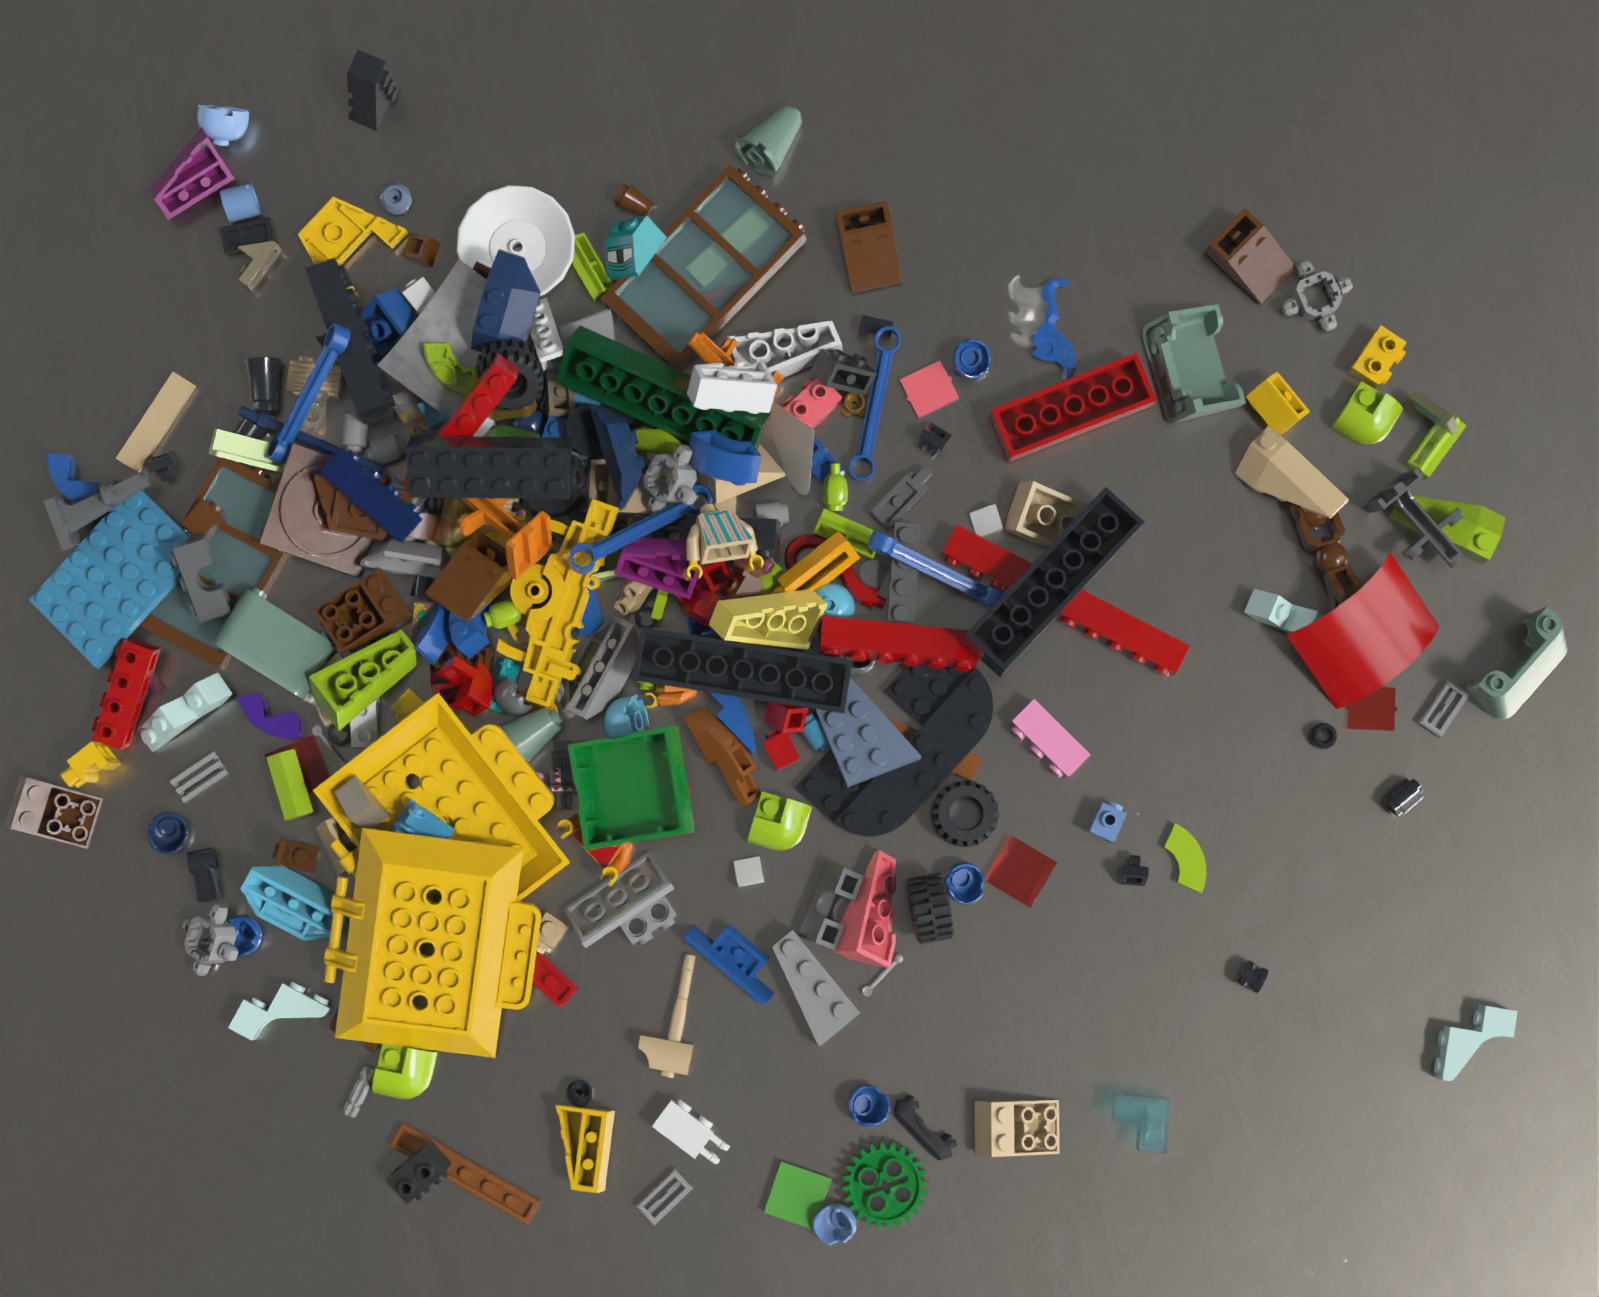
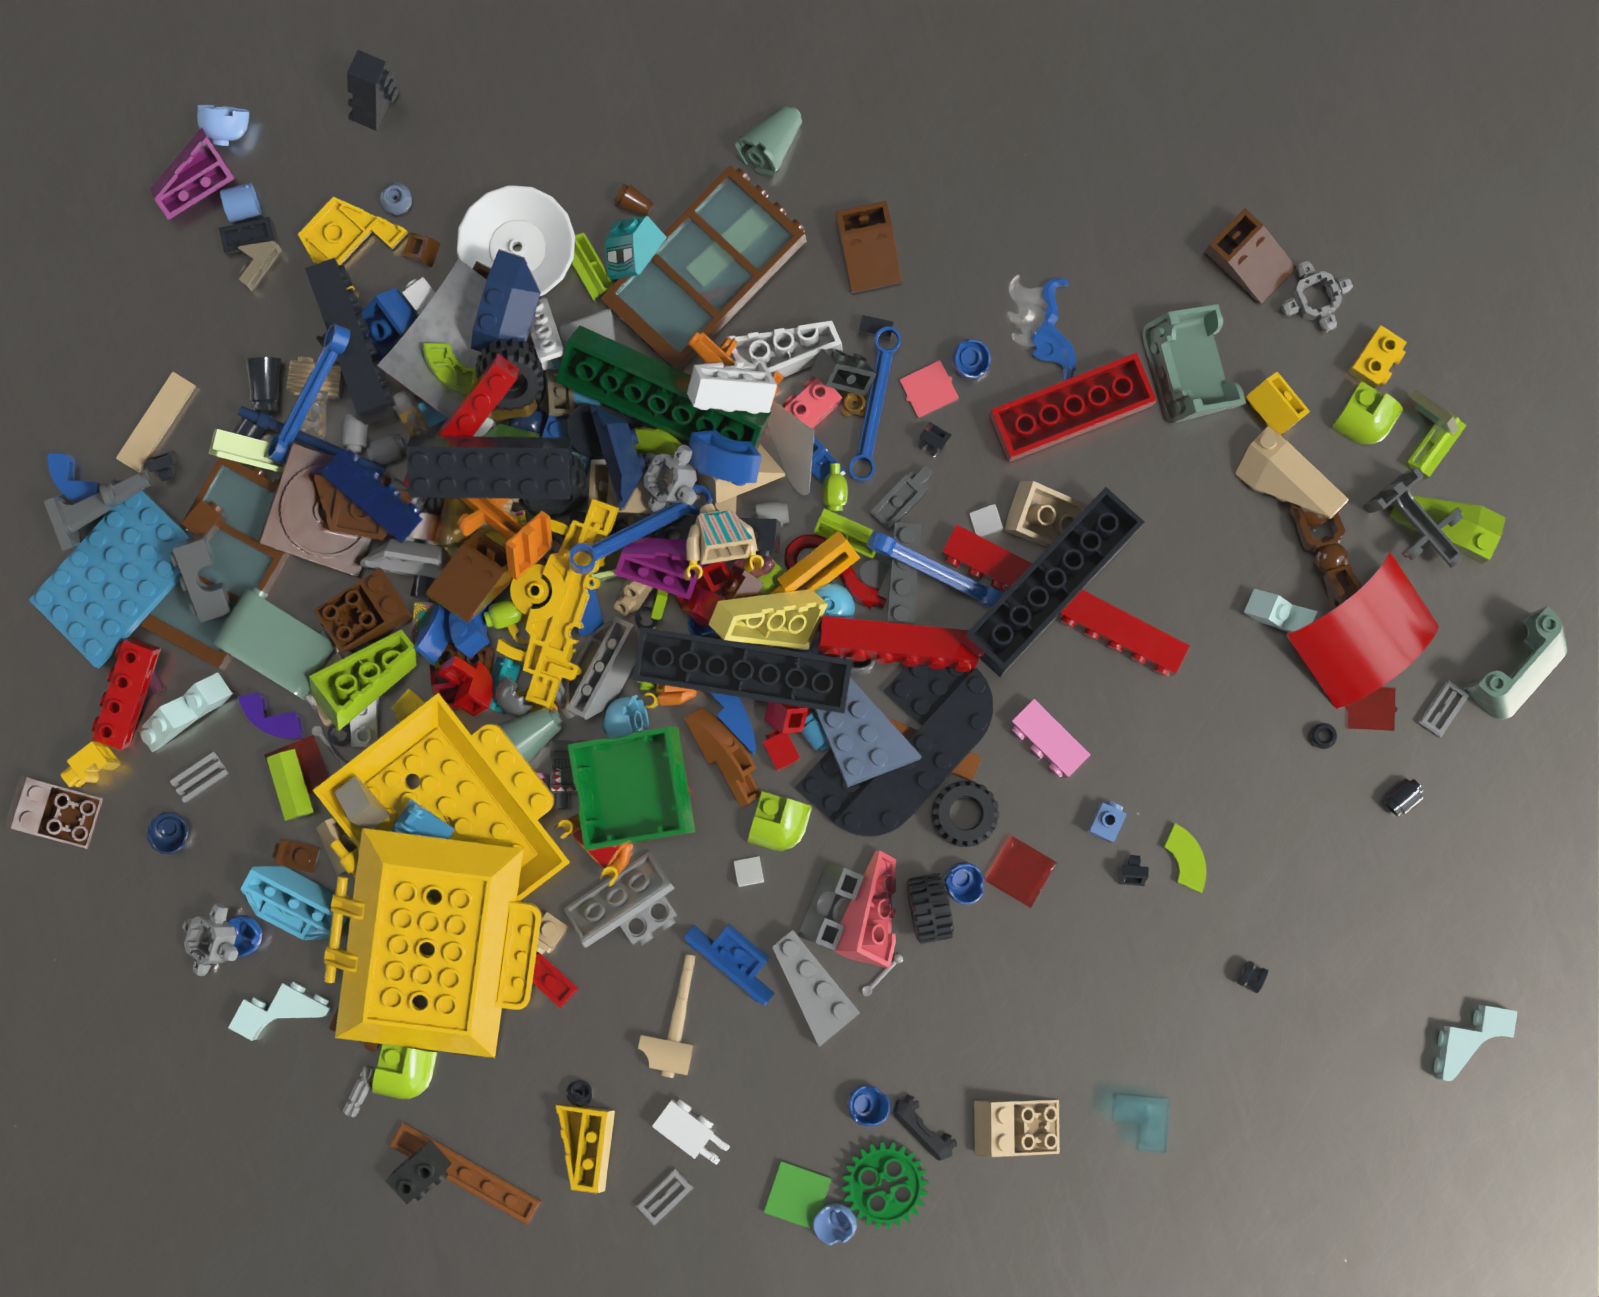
black piece [187,847,222,902] -> none

